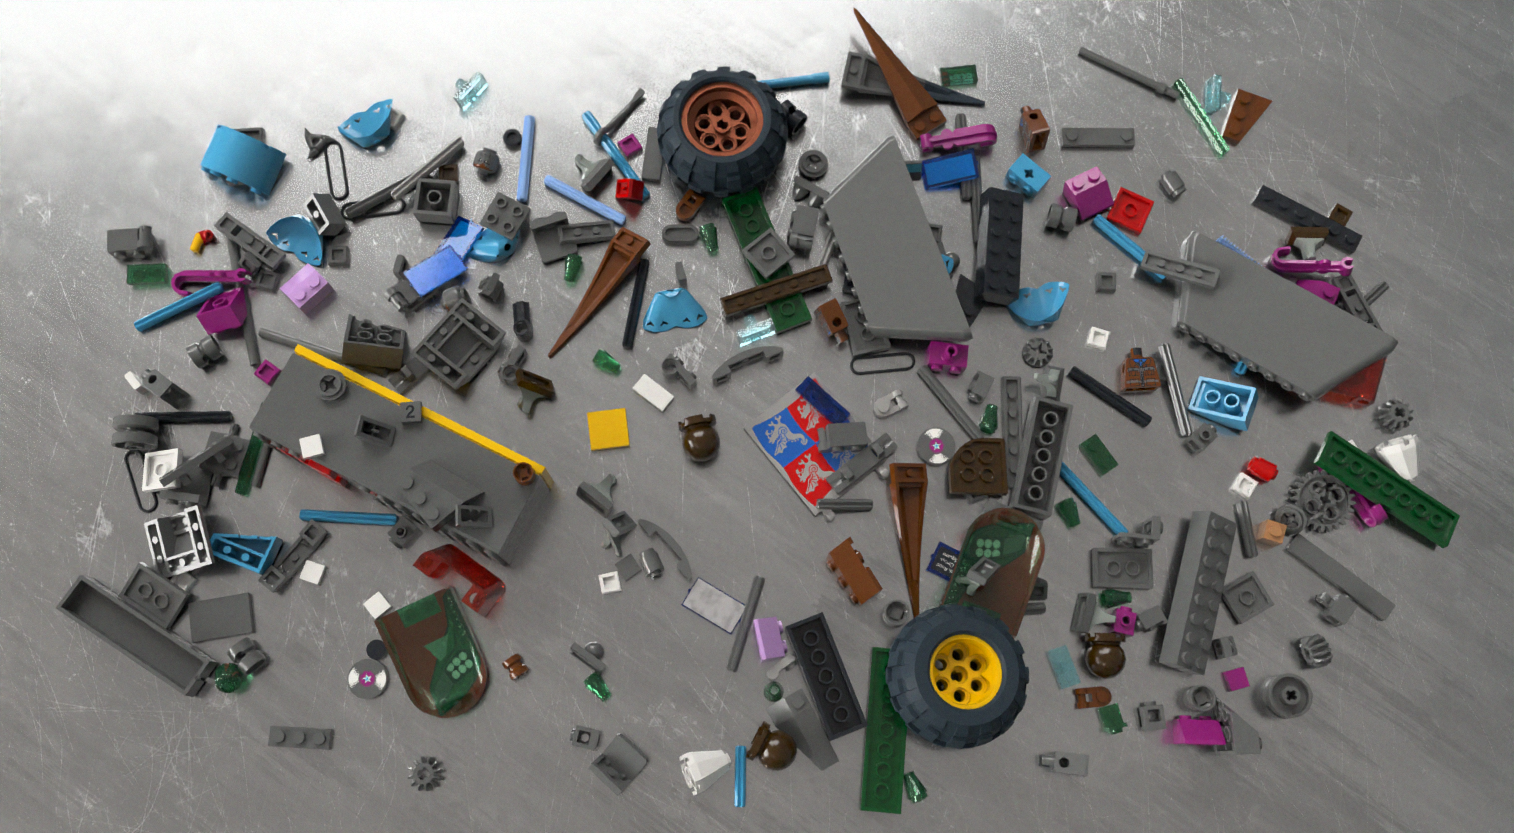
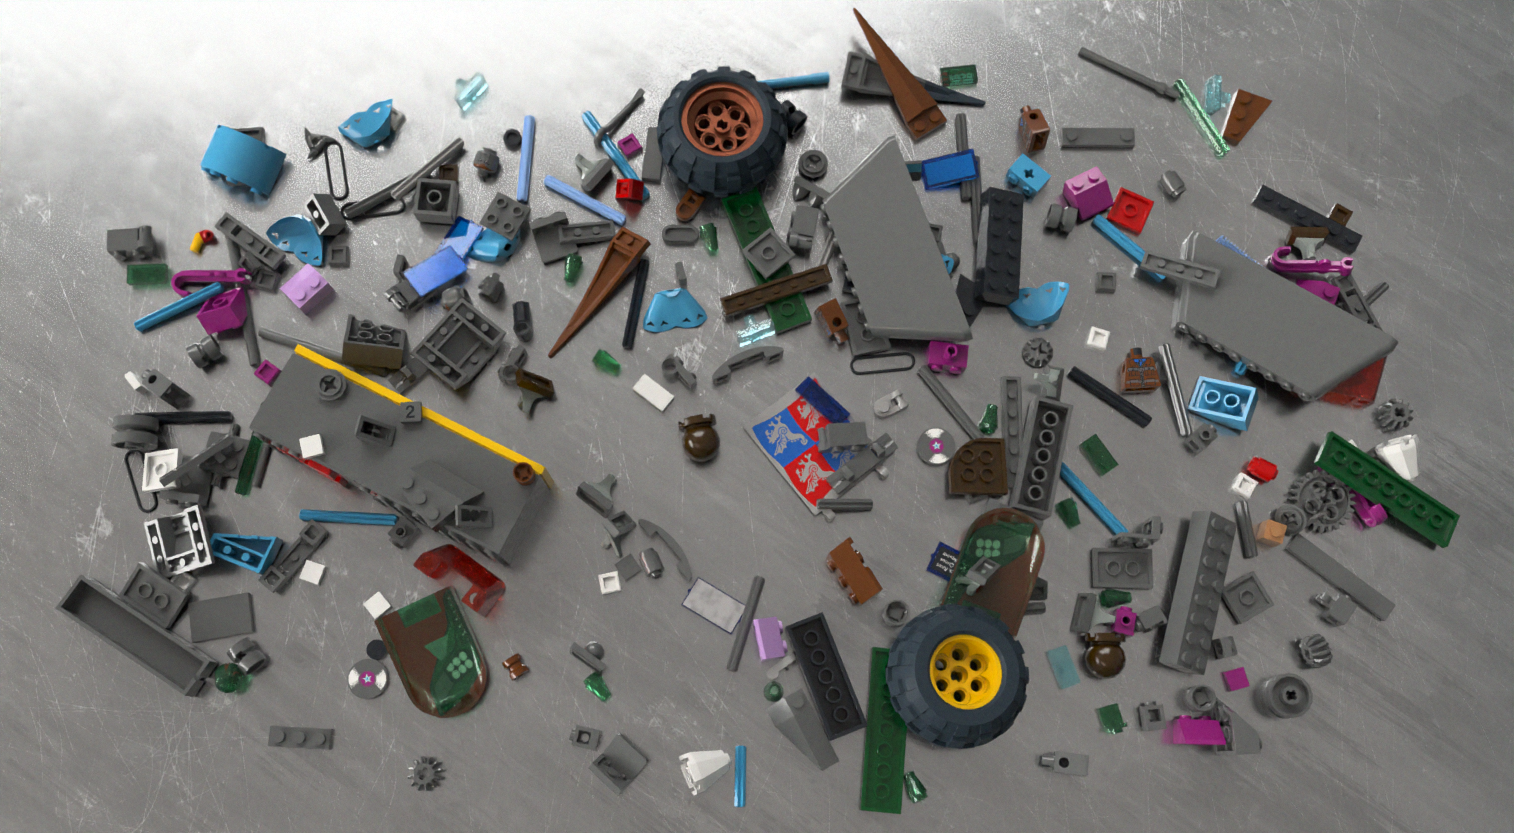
yellow tile [587,408,630,451] -> none
dark brown tile [745,721,797,771] -> none
reddish brown plate [889,463,928,618] -> none
magenta piece [920,124,998,153] -> none
dark grey brick [968,370,995,403] -> none
reddish brown plate [1075,686,1112,709] -> none

